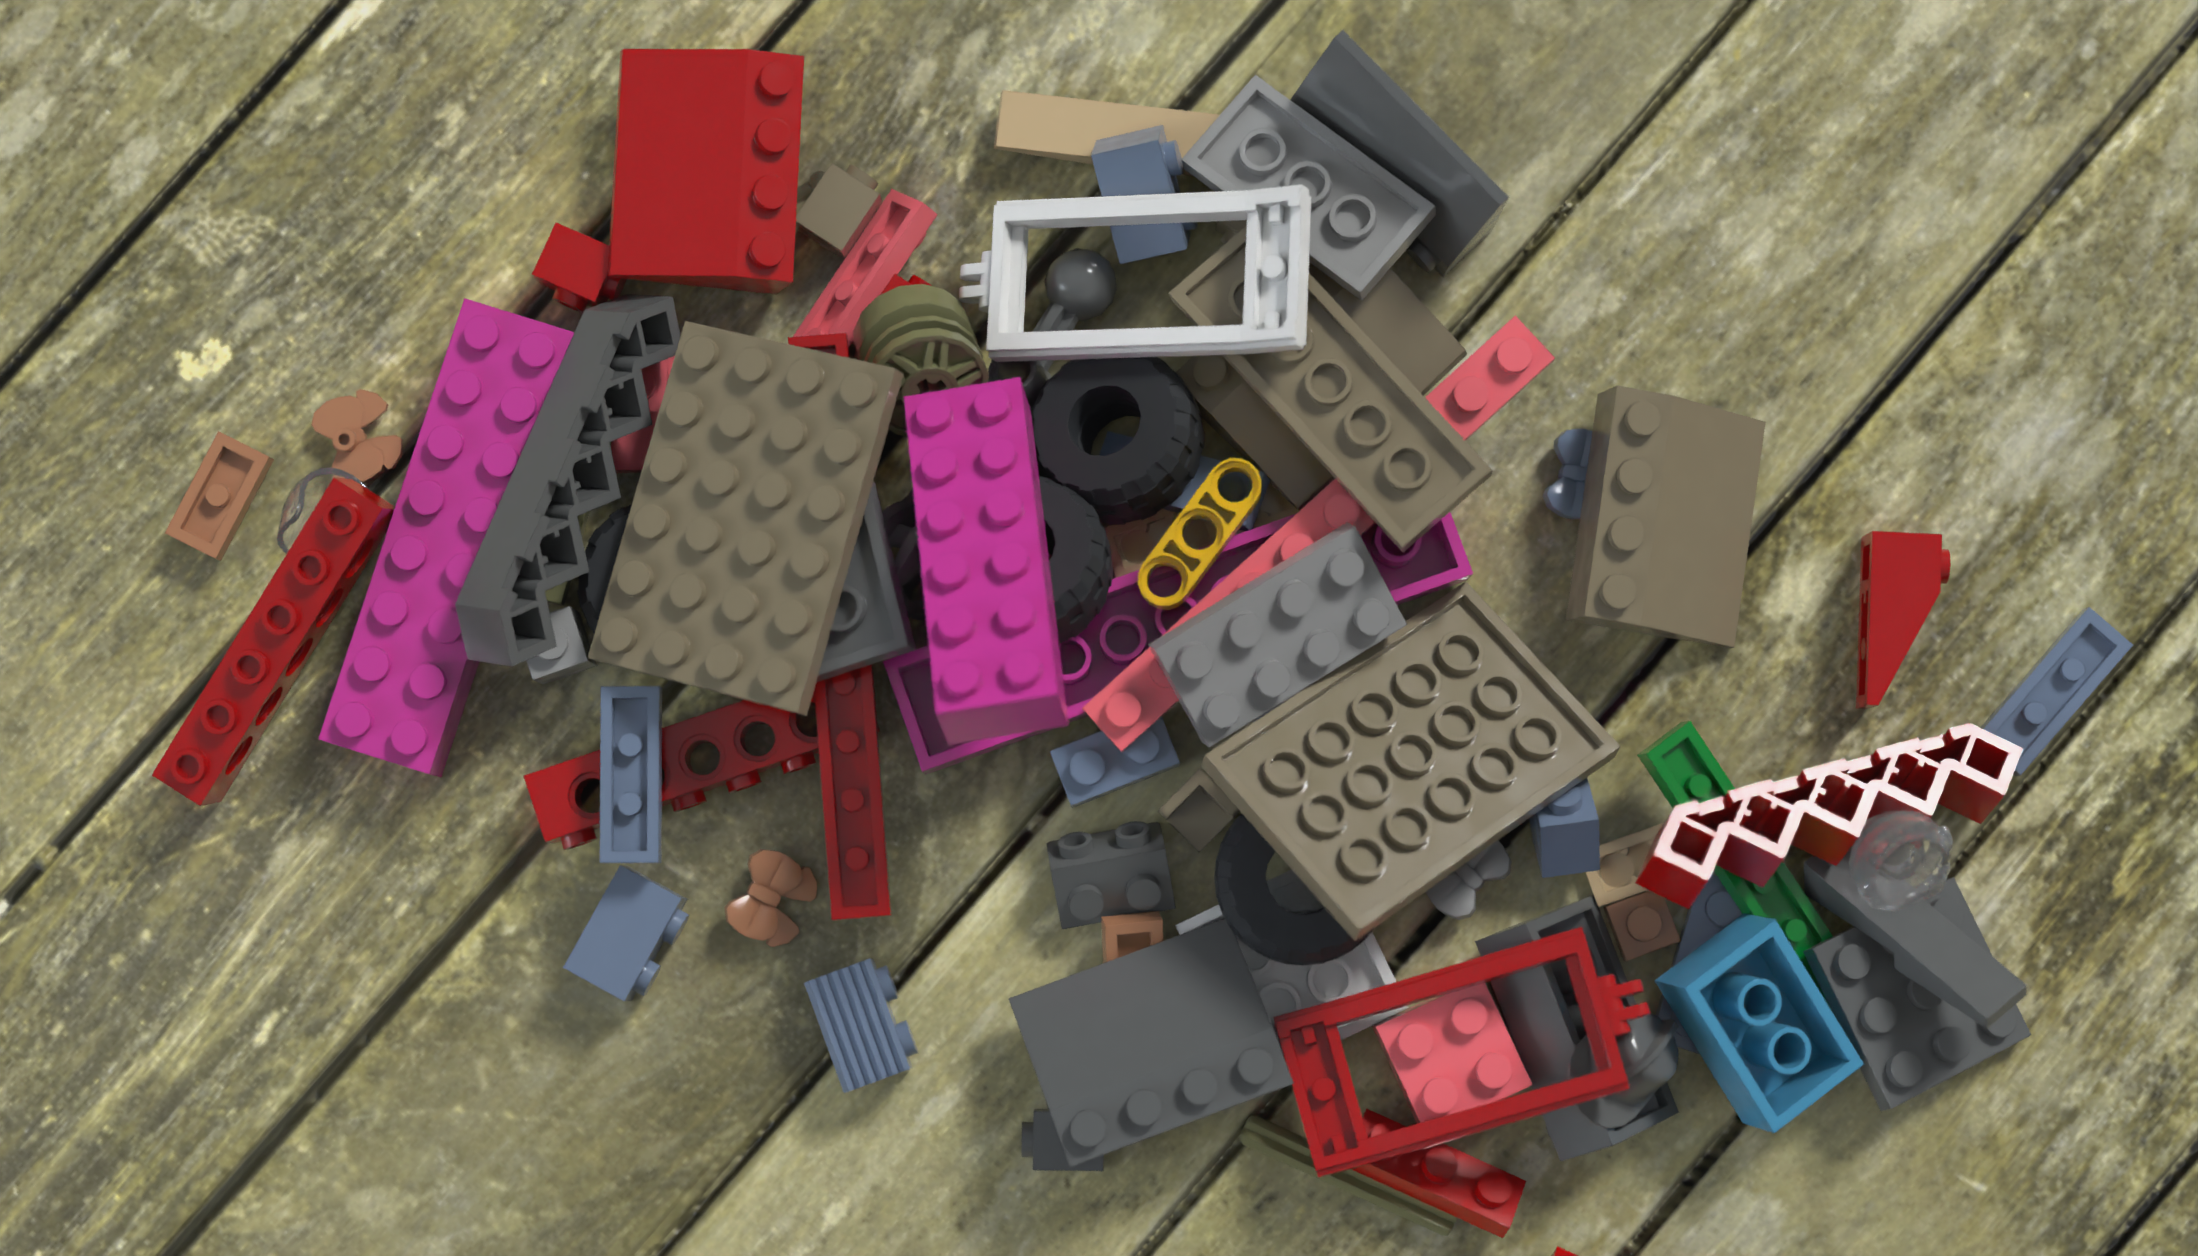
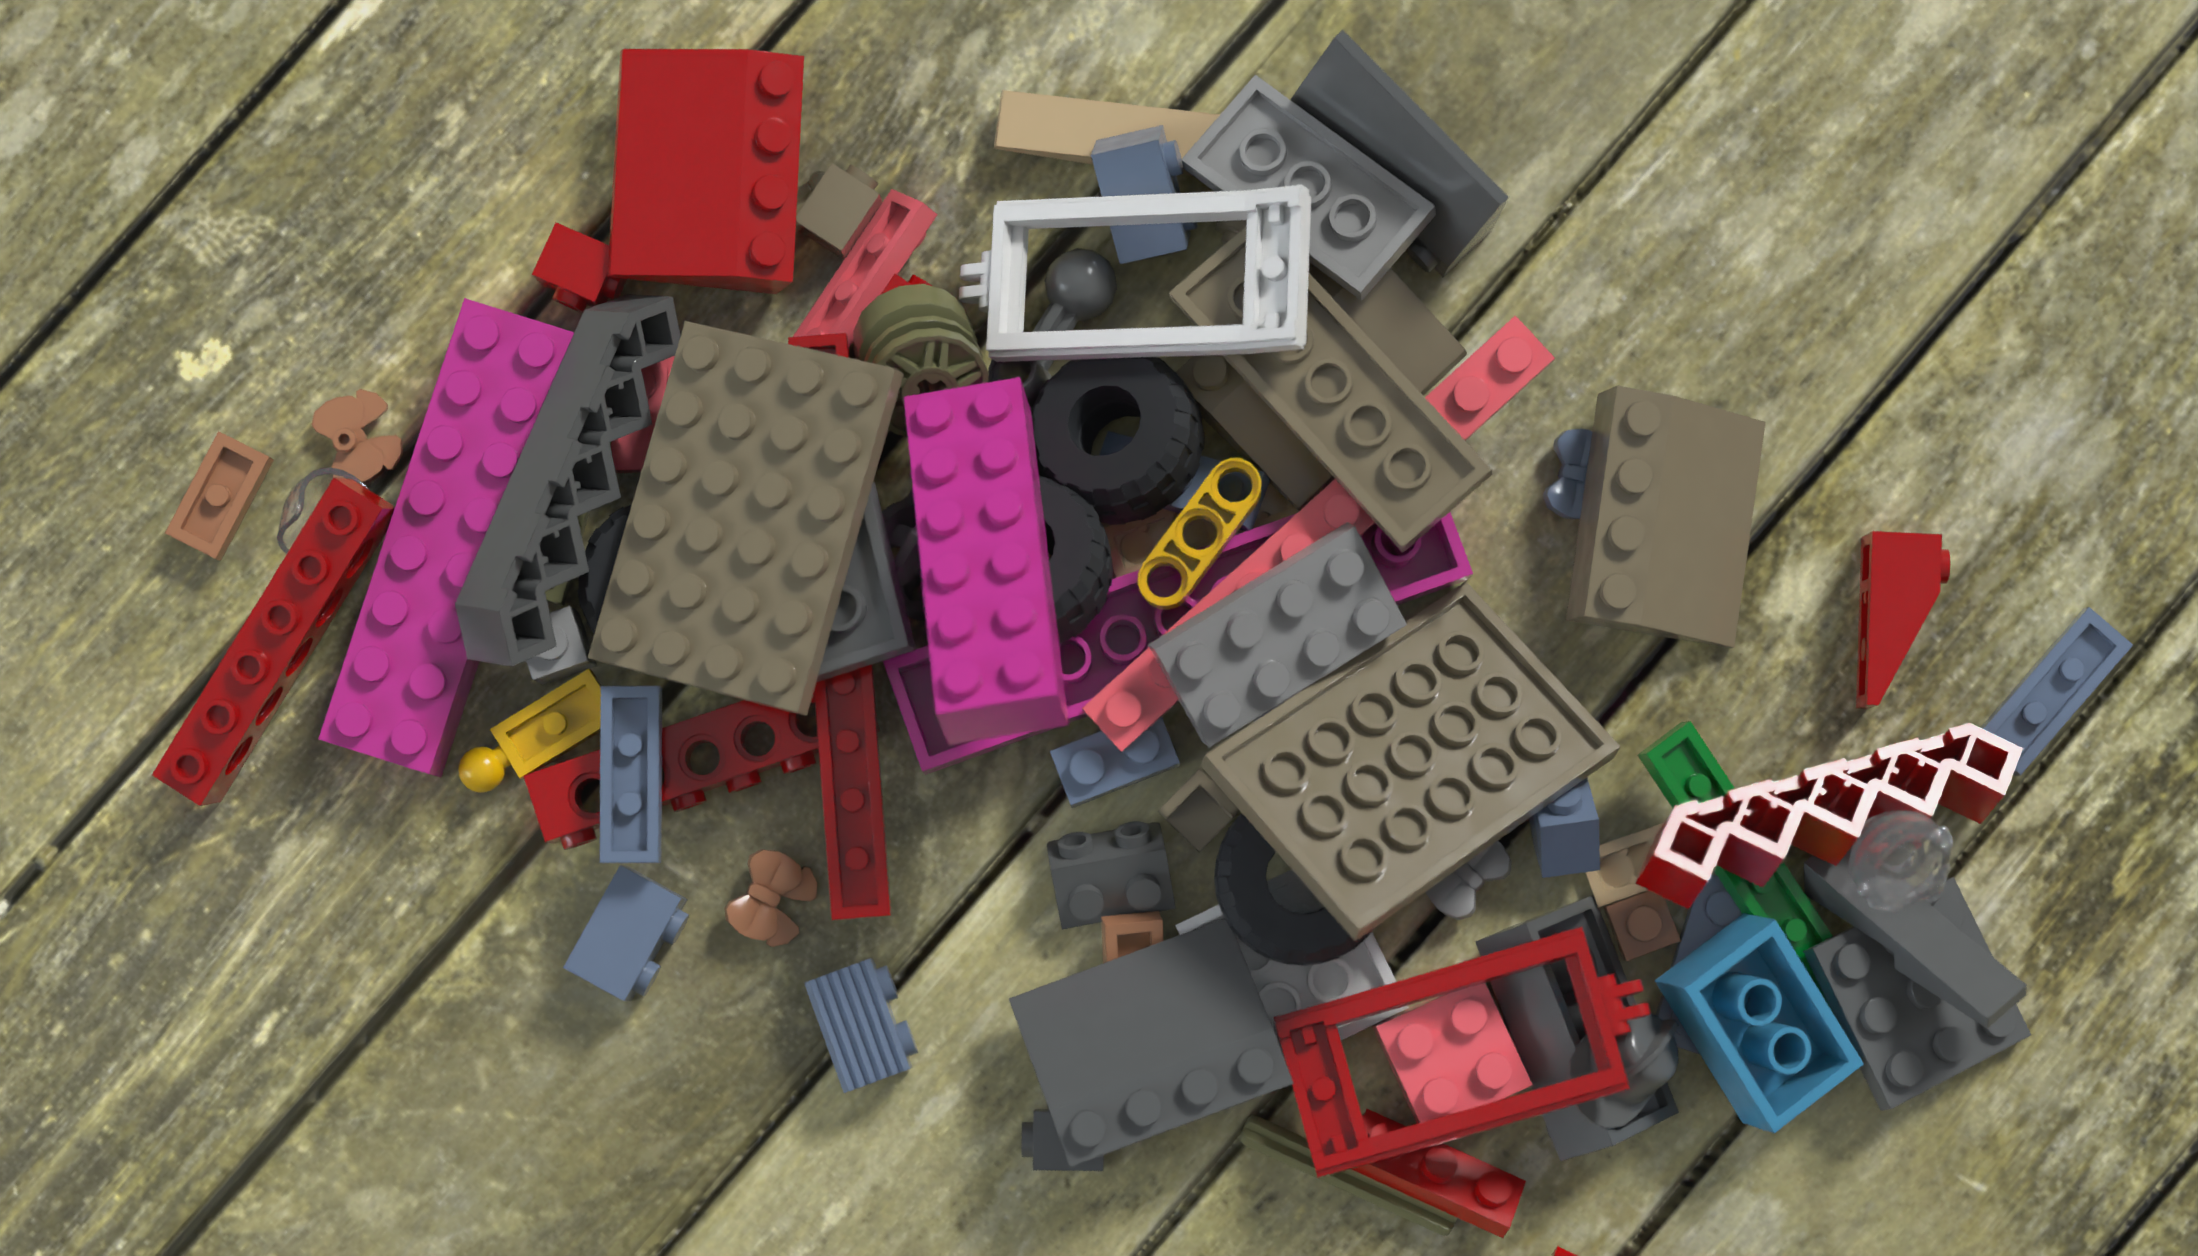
none -> yellow plate [458,668,601,793]

